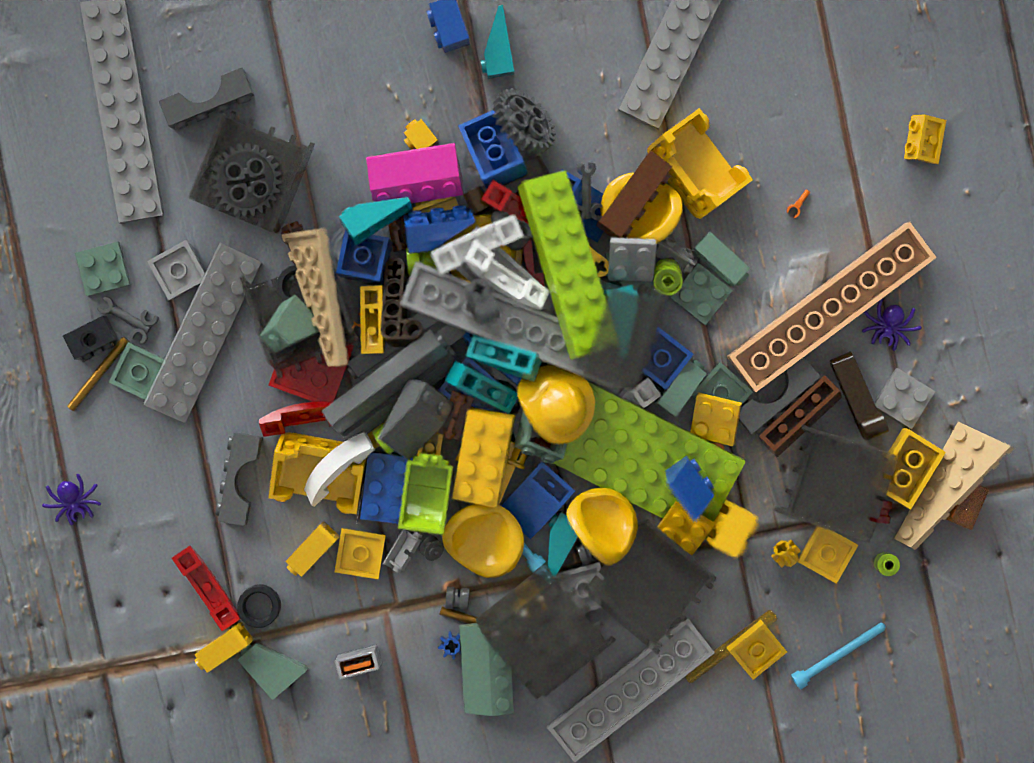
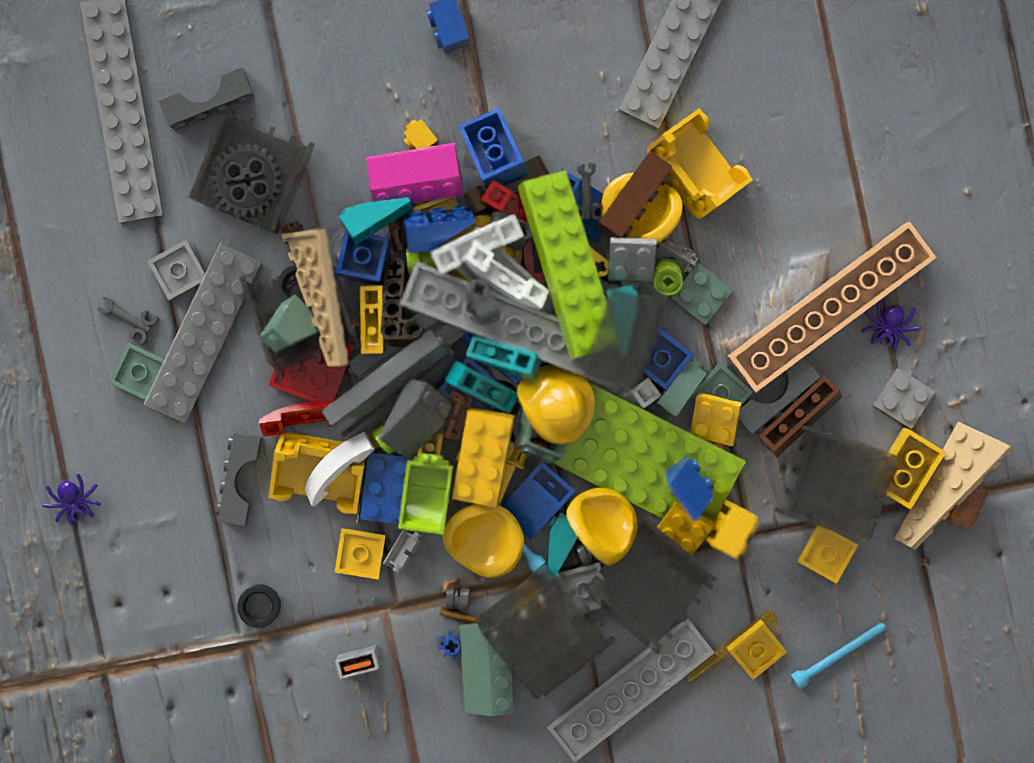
black brick [63,316,119,362] -> none
pearl gold bar [67,337,129,411] -> none
sand green plate [75,242,131,296] -> none
red slope [172,545,241,631] -> none
yellow slope [194,622,254,673] -> none
sand green slope [238,642,308,700] -> none
yellow slope [285,521,340,577] -> none
dark grey wheel [419,536,444,561] -> none
teal slope [481,5,514,79] -> none
dark grey gear [492,88,556,154] -> none
sand green window [692,231,750,287] -> none
yellow gear [771,540,801,568] -> none
orange hand [787,190,810,218] -> none
dark brown beam [830,351,889,441] -> none
dark red wheel [868,499,893,524] -> none
lime brick [874,552,900,576] -> none
yellow bracket [904,115,946,164] -> none

